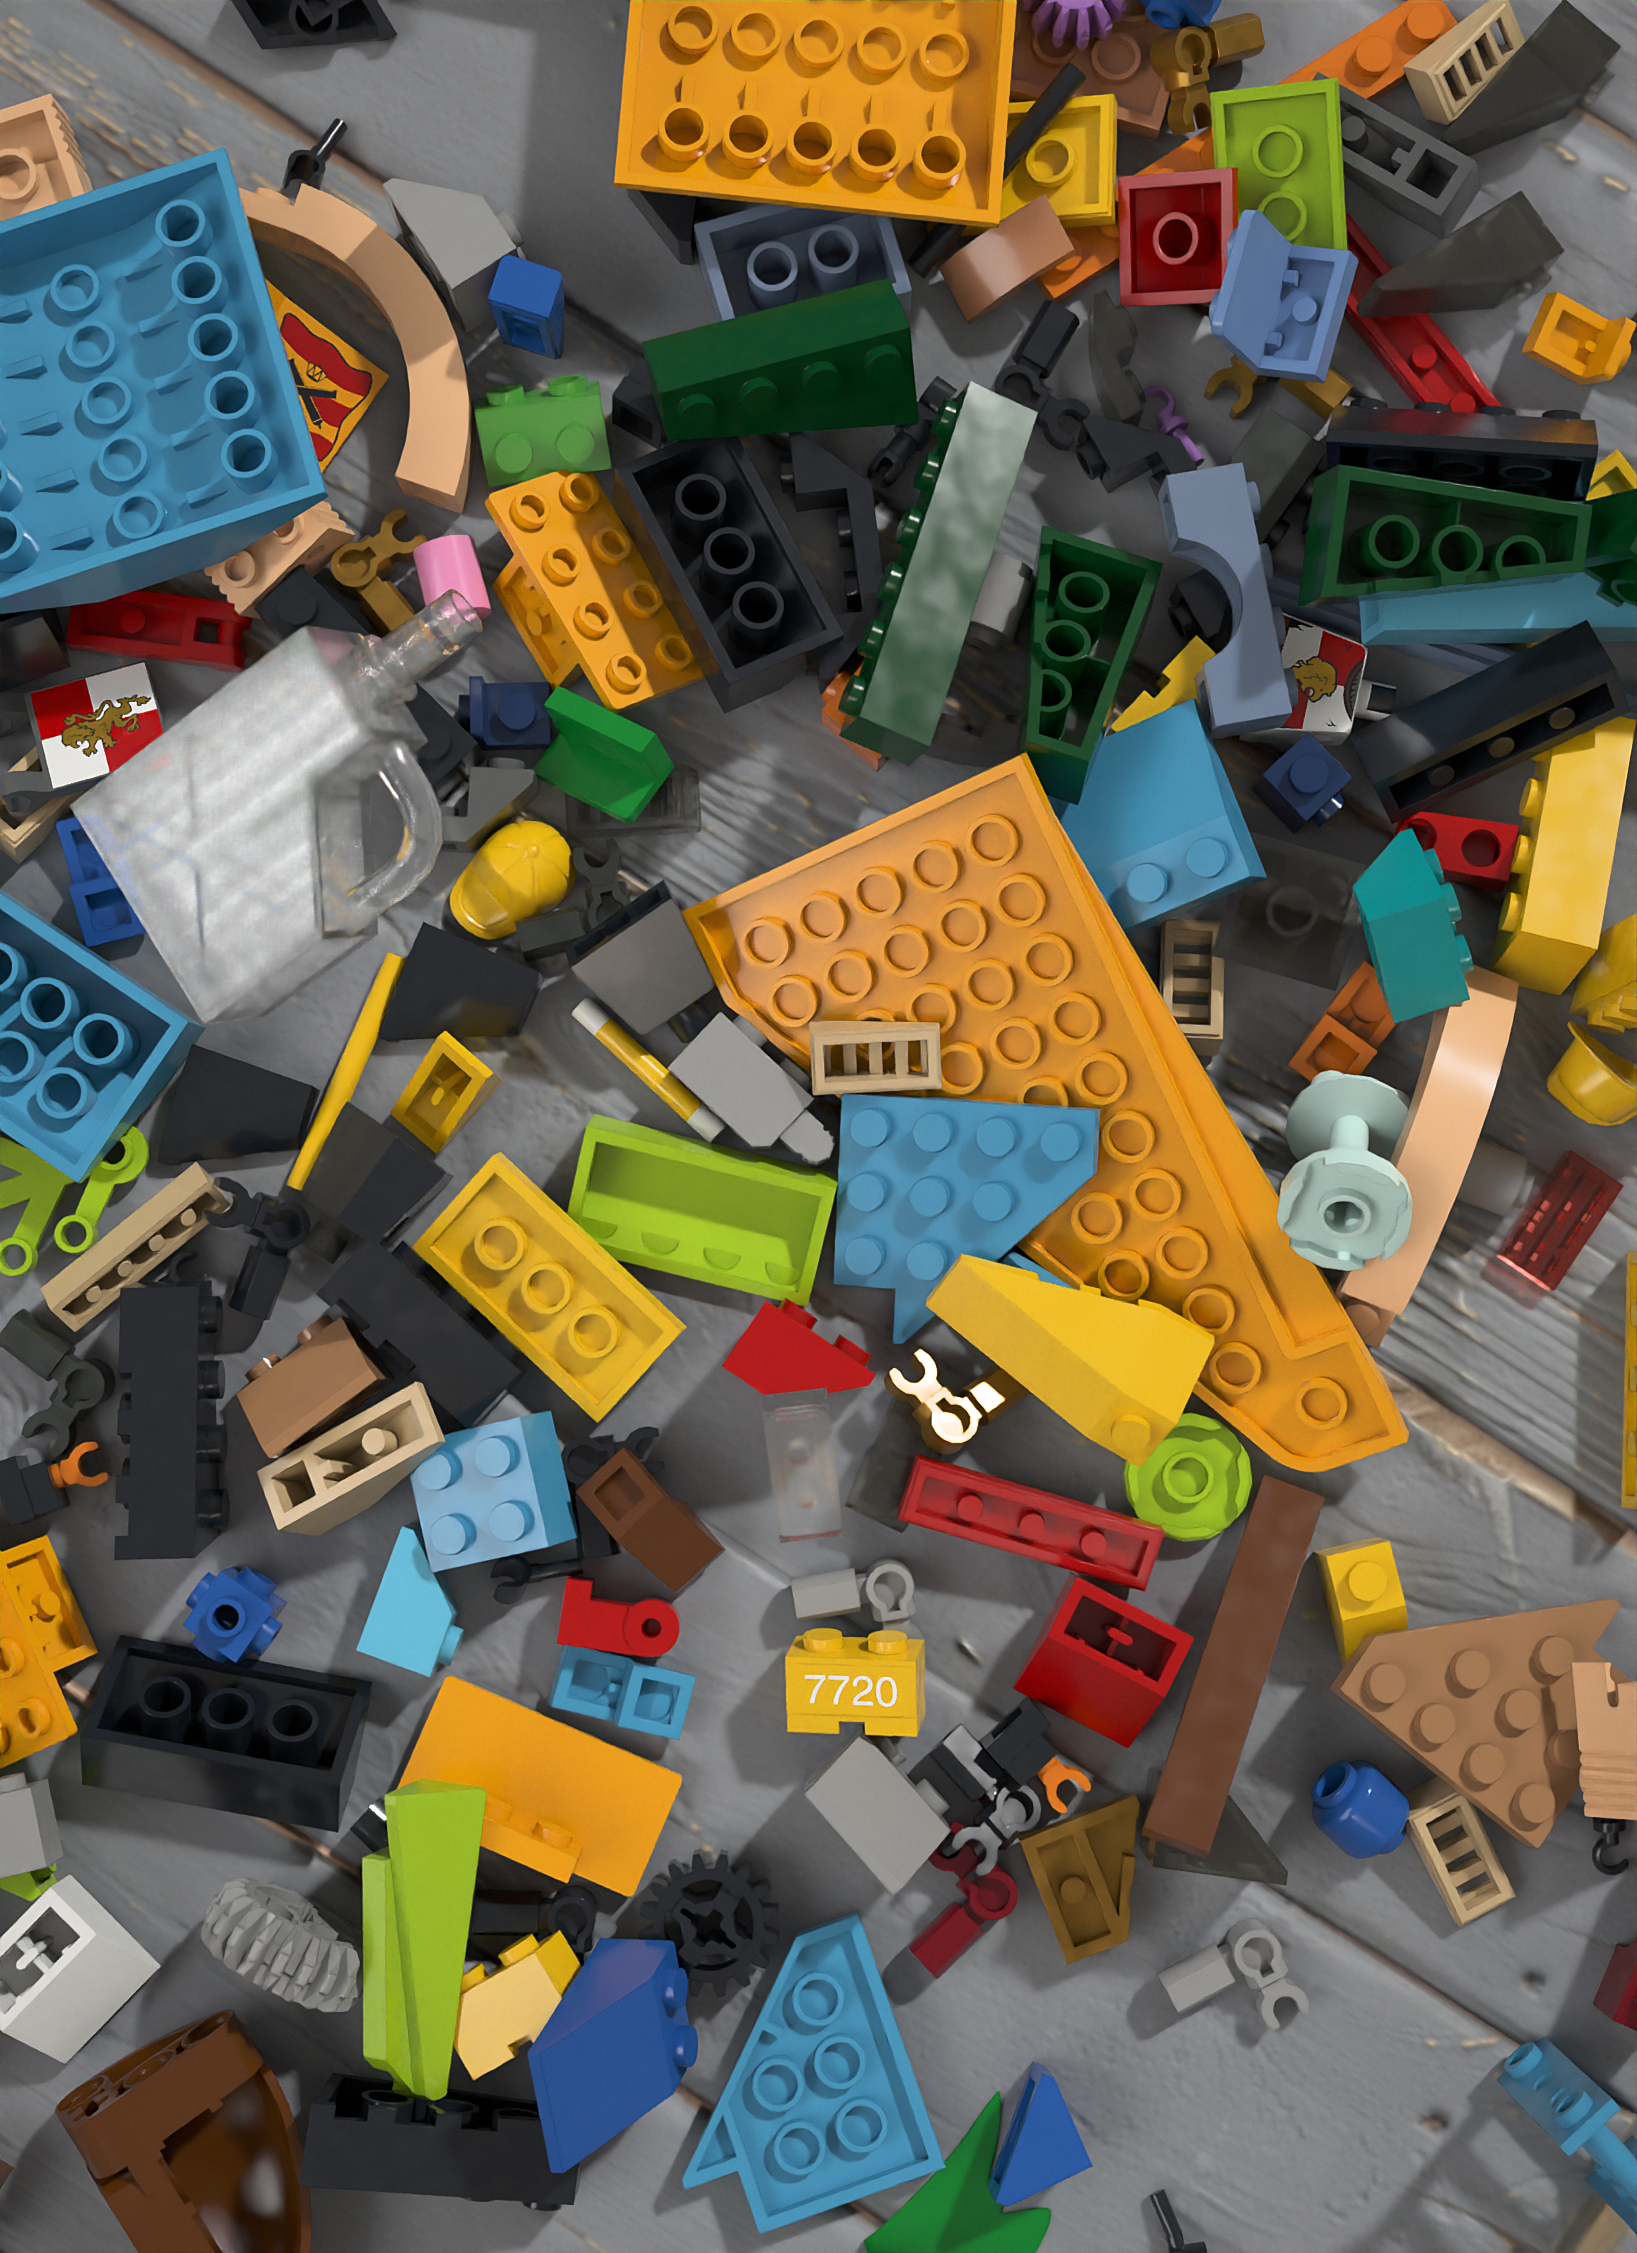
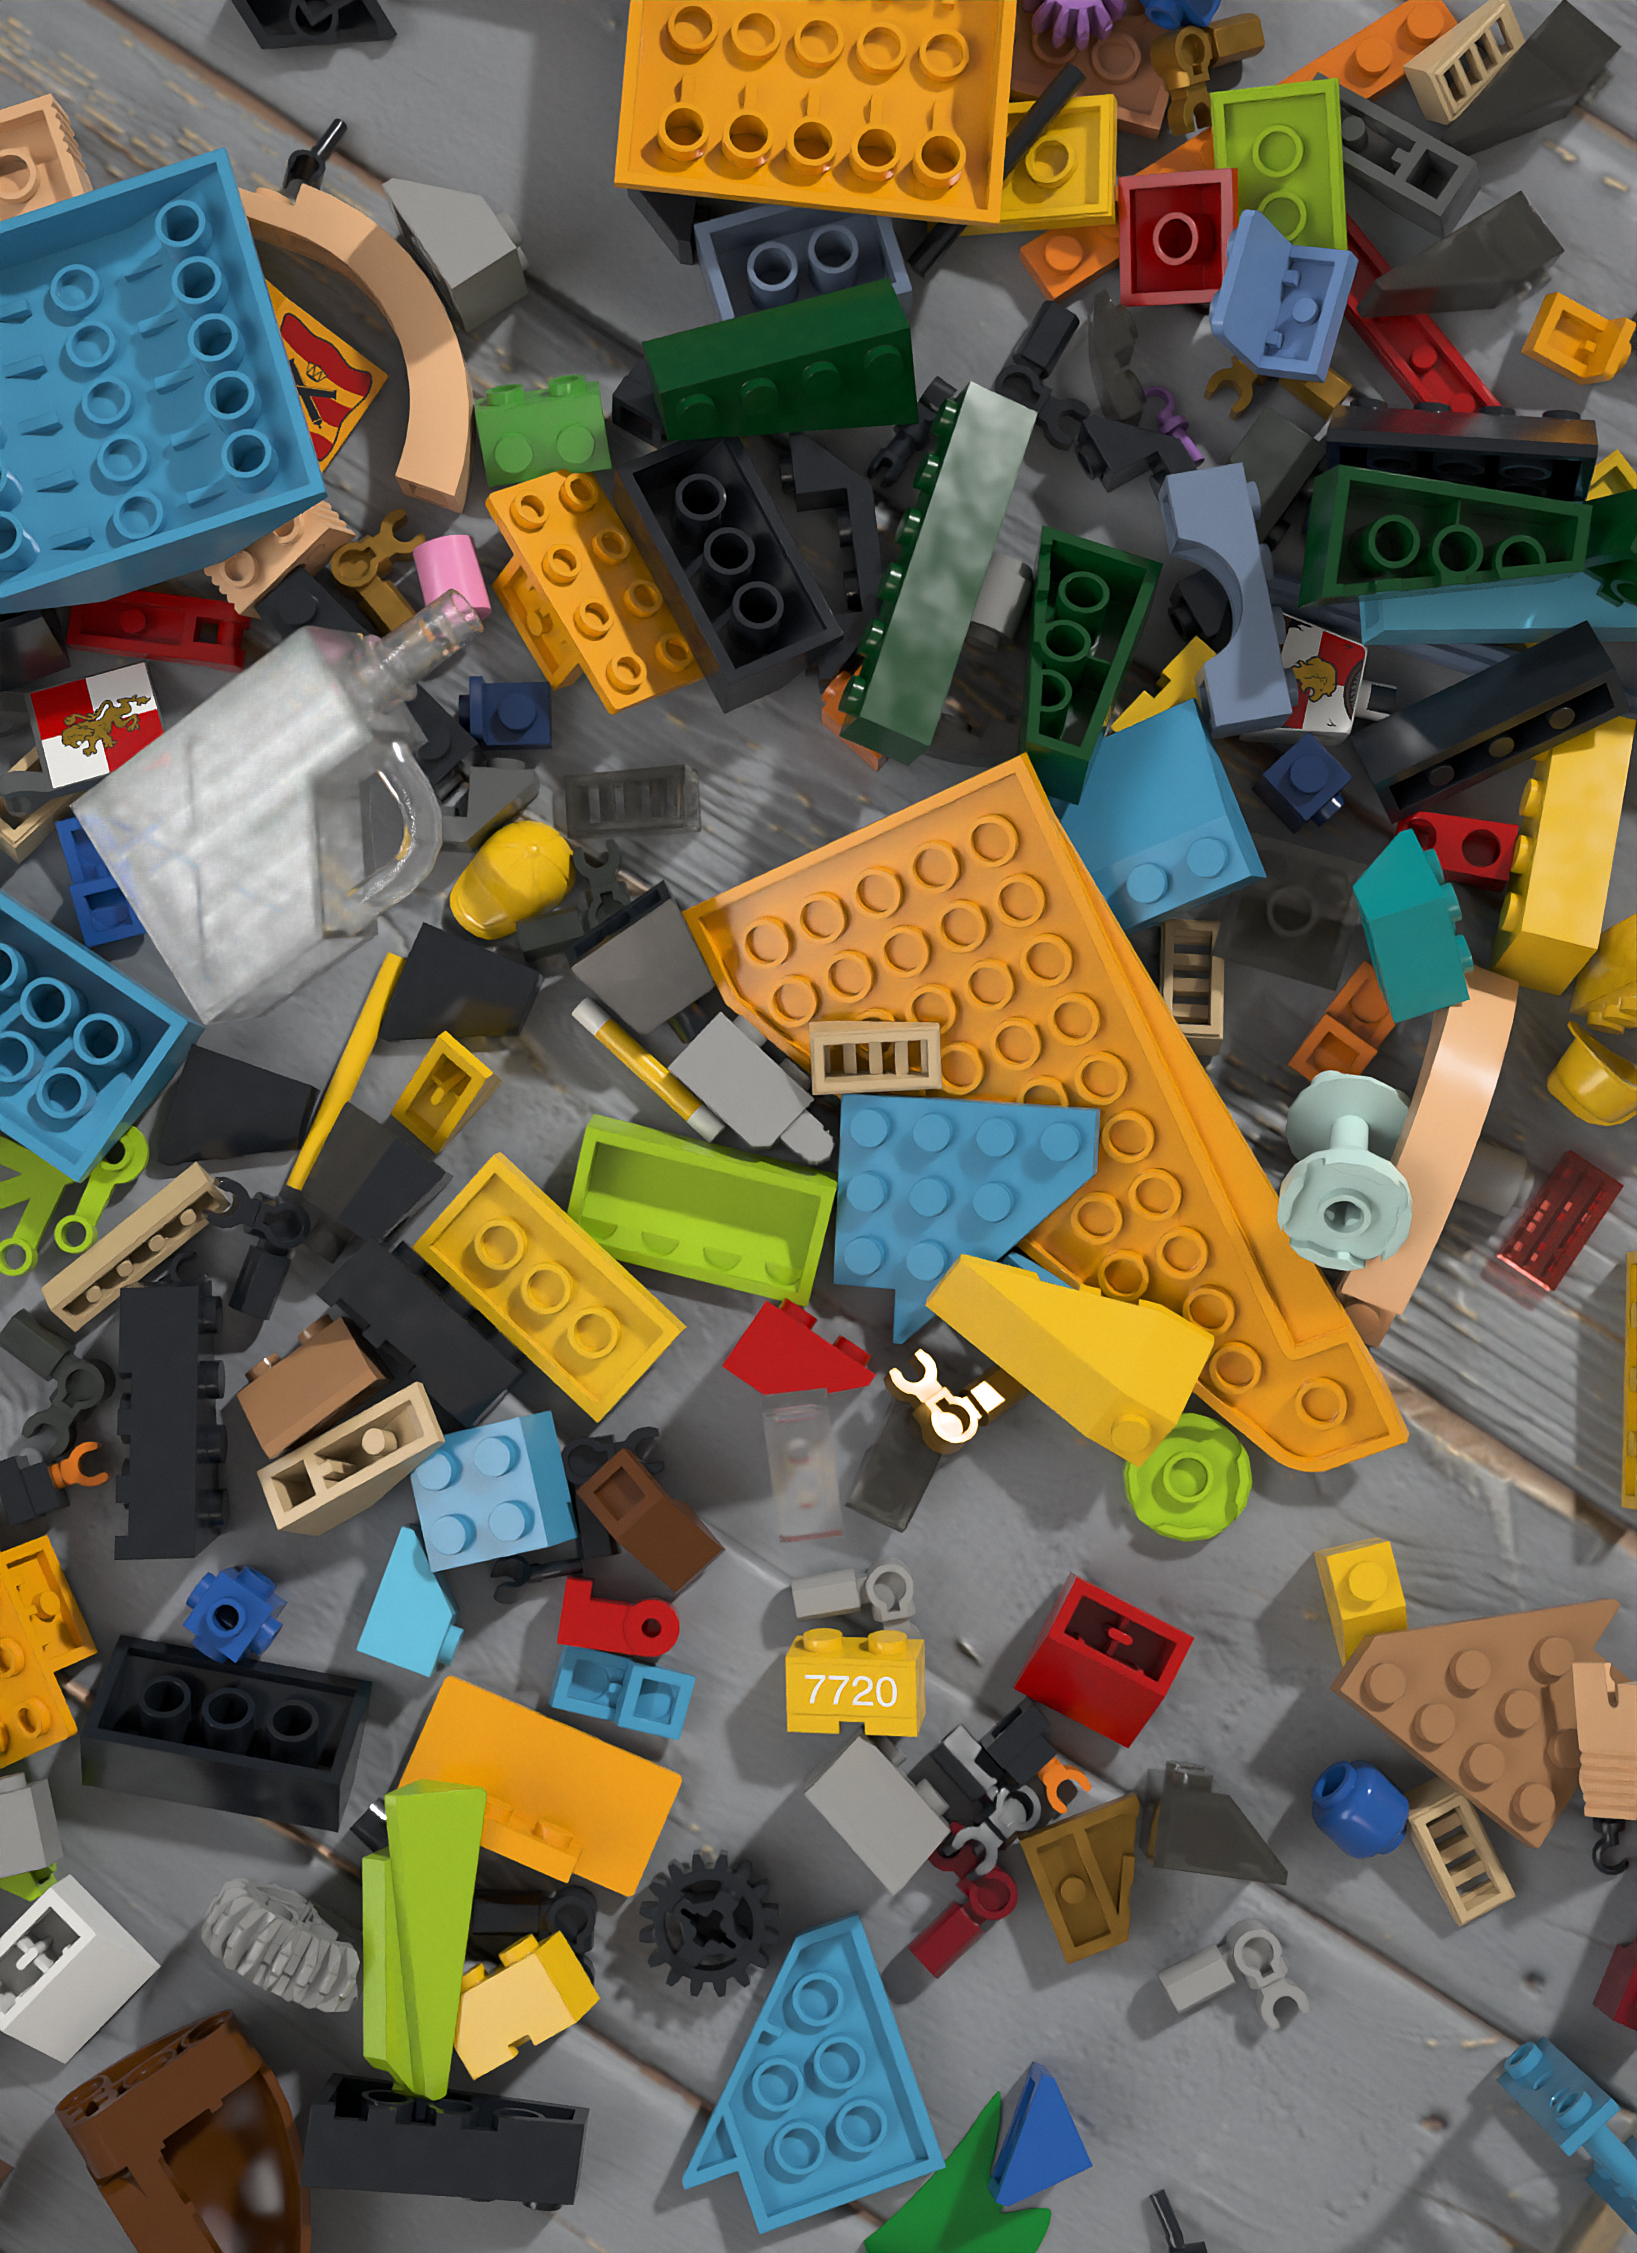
blue slope [487,255,564,360] -> none
blue slope [527,1938,698,2173] -> none
green panel [533,686,674,824] -> none
red tile [897,1454,1165,1592] -> none
nougat slope [938,194,1076,324] -> none
reddish brown tile [1141,1474,1325,1860] -> none

